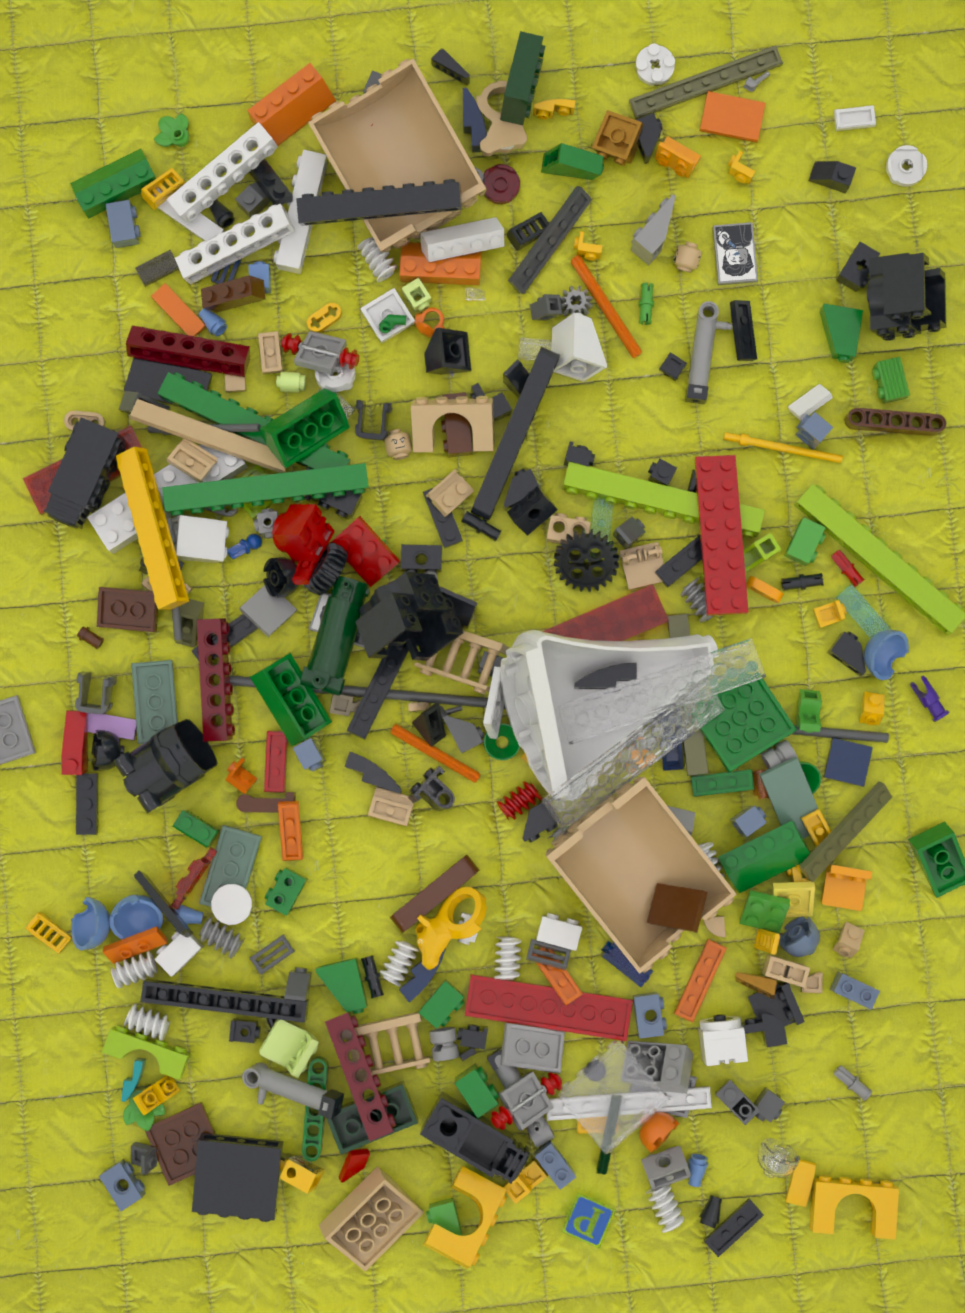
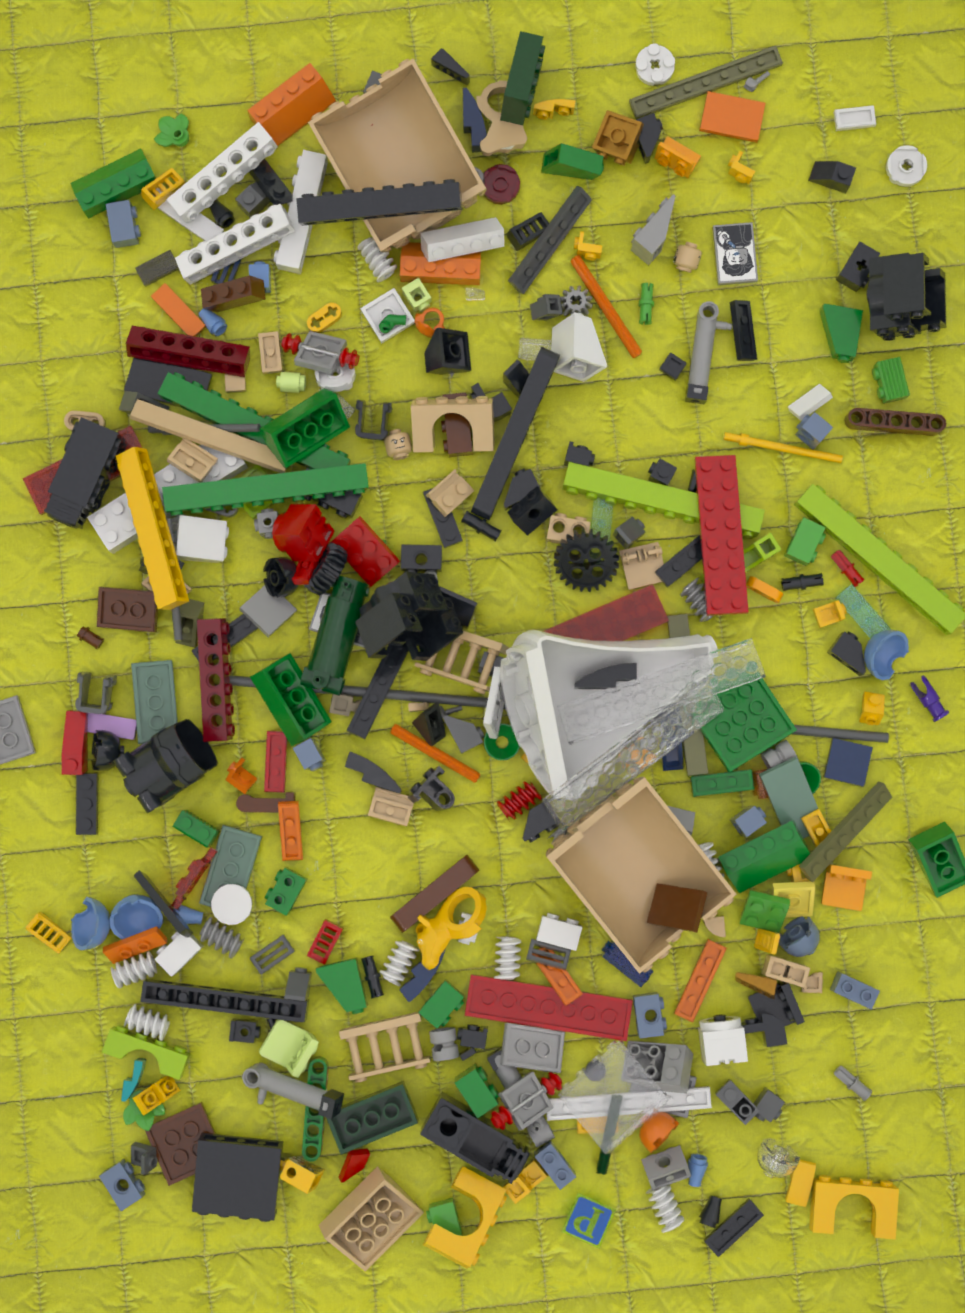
blue axle [227,534,262,559] -> none
dark red brick [325,1012,396,1141] -> none
bright green brick [796,689,822,733] -> none
tan bracket [833,922,865,958] -> none
none -> red slope [307,919,344,965]

